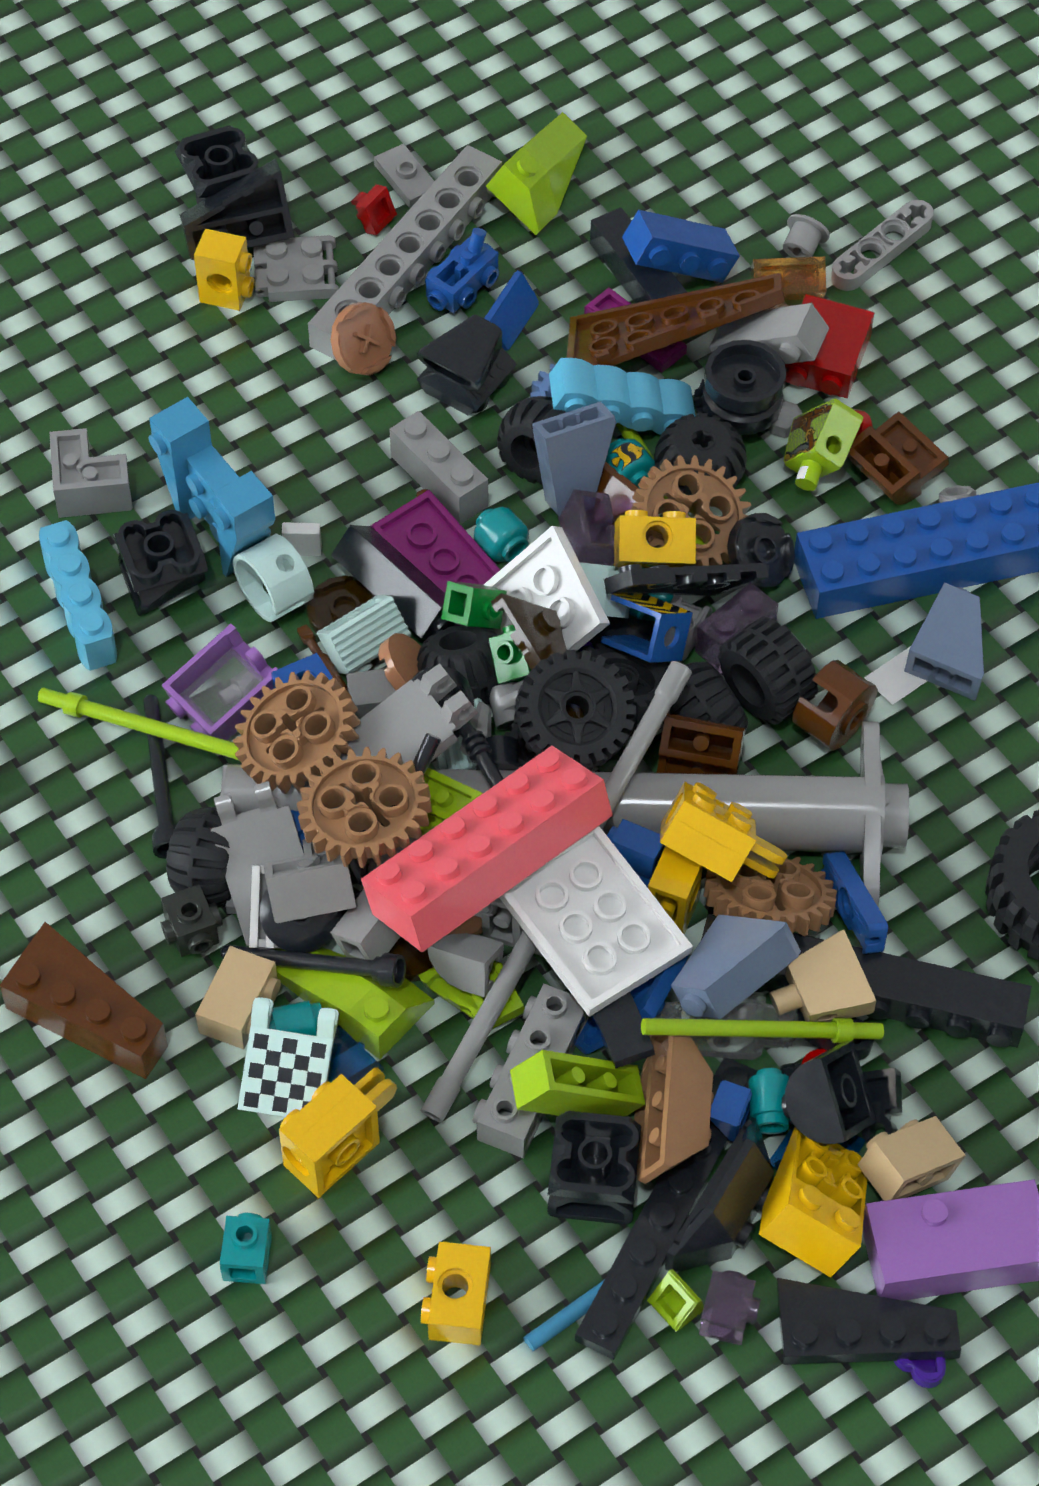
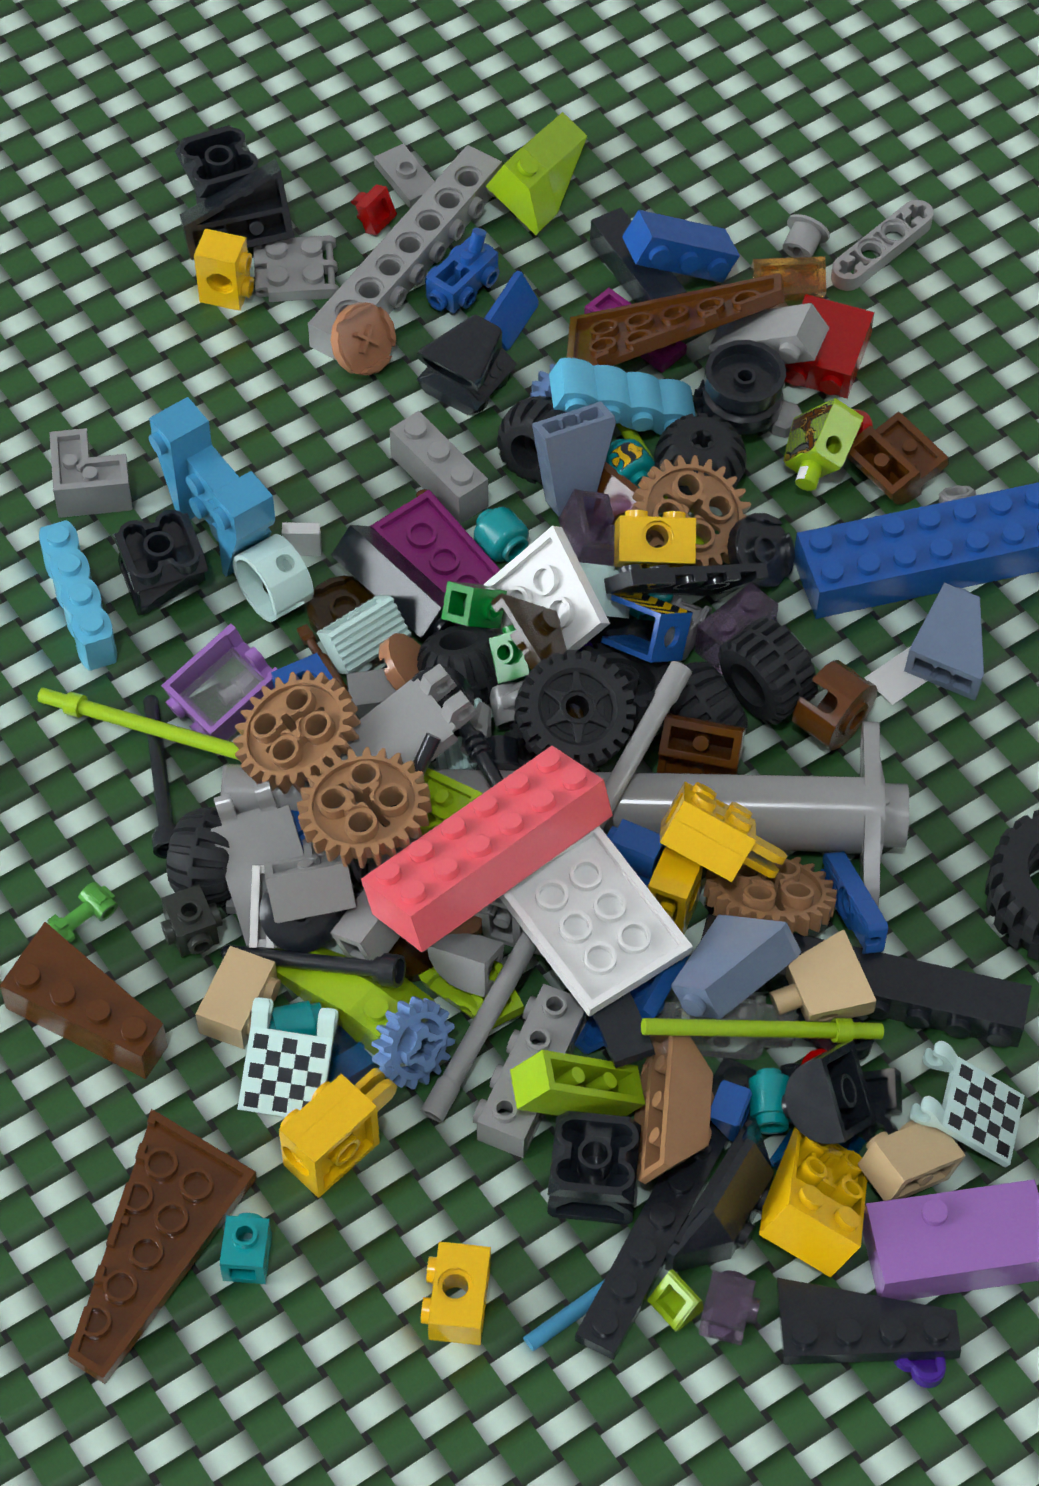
none -> bright green bar [47,881,118,943]
none -> reddish brown wing [68,1109,257,1384]
none -> medium blue gear [371,996,455,1089]
none -> light aqua flag [910,1041,1025,1168]

